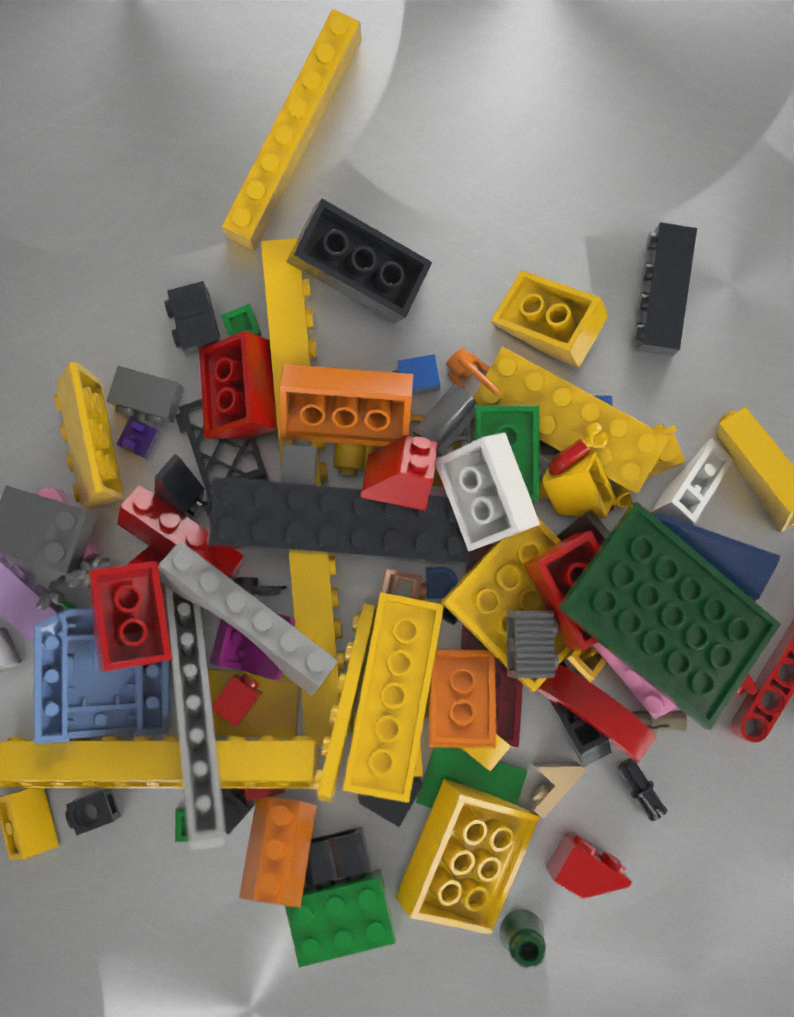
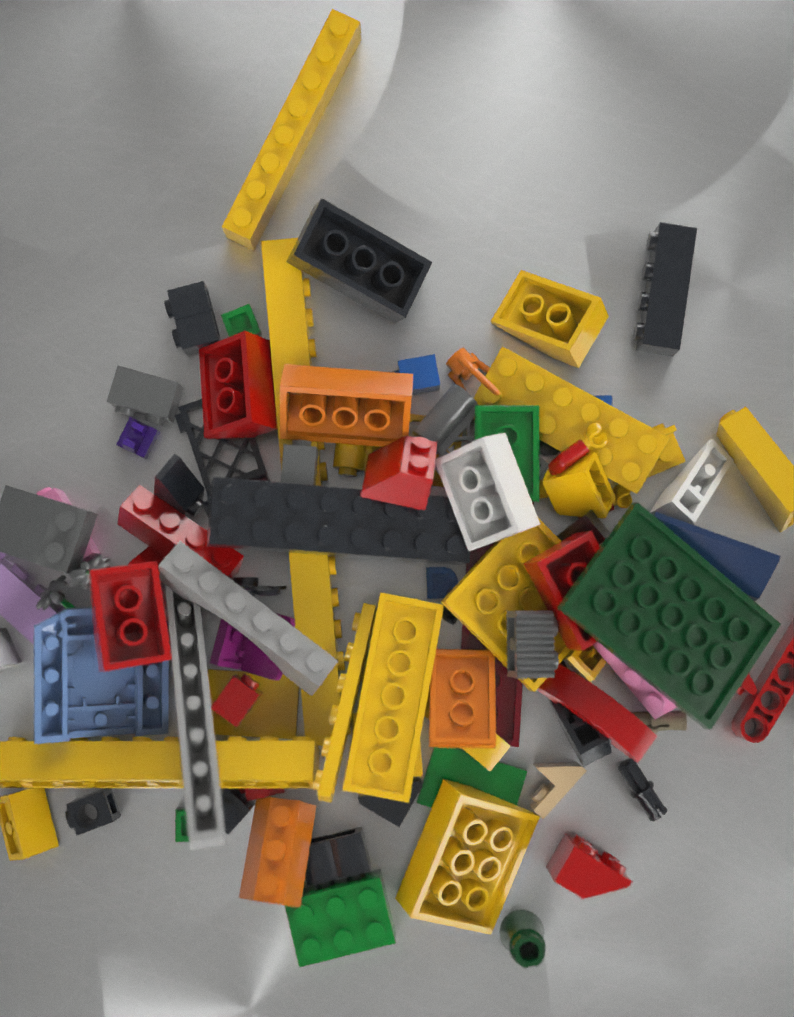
yellow slope [54,361,125,509] -> none
nougat window [380,568,428,601] -> none

